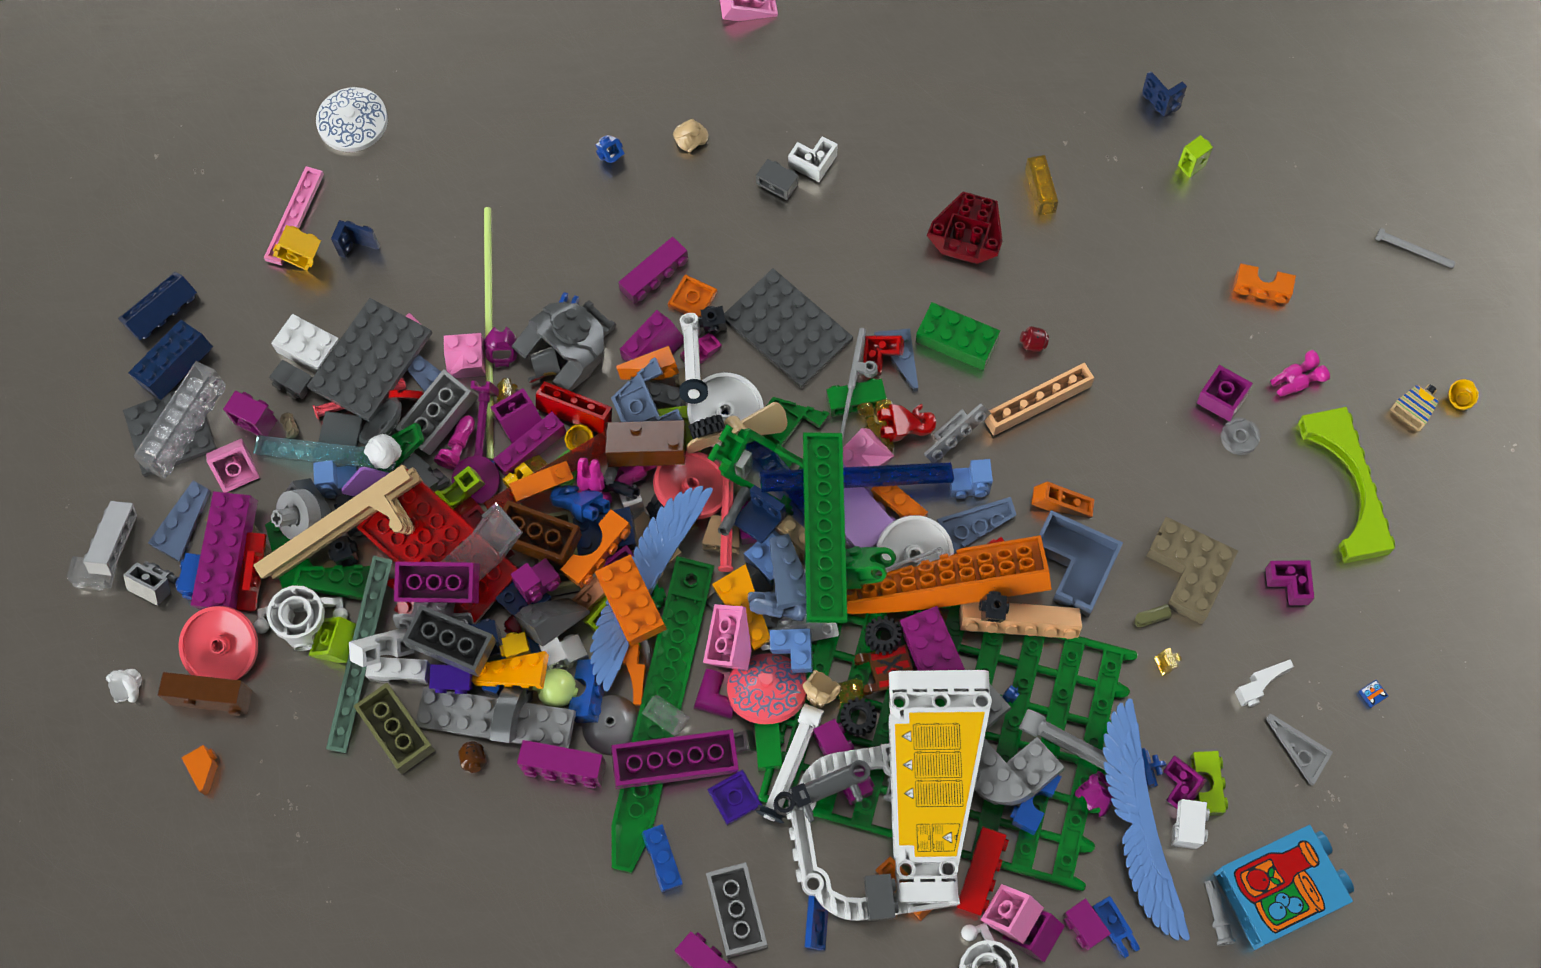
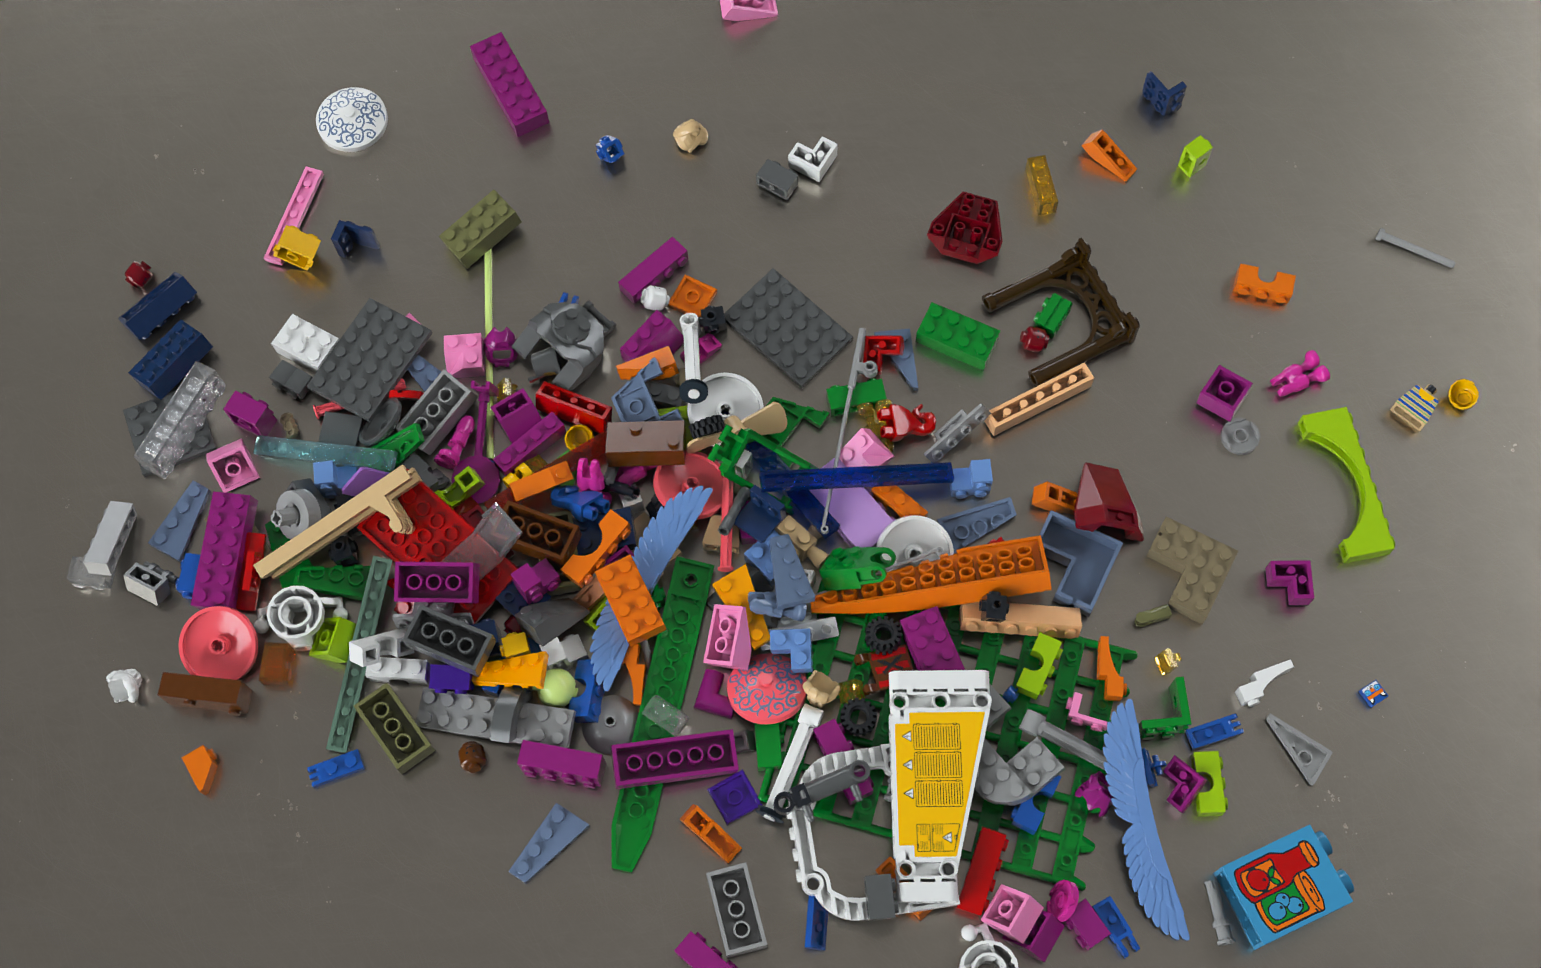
white hair [364,434,402,469] -> none
blue arch [642,824,683,893] -> none
green plate [803,432,847,623] -> none
white brick [1171,799,1210,849] -> none
none -> dark red head [125,261,153,288]
none -> clear orange brick [259,642,295,687]
none -> blue hinge [307,749,365,788]
none -> olive brick [439,190,522,269]
none -> magenta brick [470,32,550,137]
none -> sand blue wing [509,803,590,884]
none -> white head [641,285,670,311]
none -> orange slope [680,804,742,864]
none -> dark brown arch [982,237,1140,387]
none -> lime arch [1015,632,1063,700]
none -> green brick [1033,293,1073,339]
none -> dark pink tile [1047,880,1079,922]
none -> bright pink bracket [1065,692,1107,732]
none -> dark red wedge [1074,462,1144,541]
none -> orange slope [1081,129,1137,182]
none -> orange slope [1097,636,1127,701]
none -> green bracket [1139,677,1192,740]
none -> blue hinge [1185,713,1244,750]

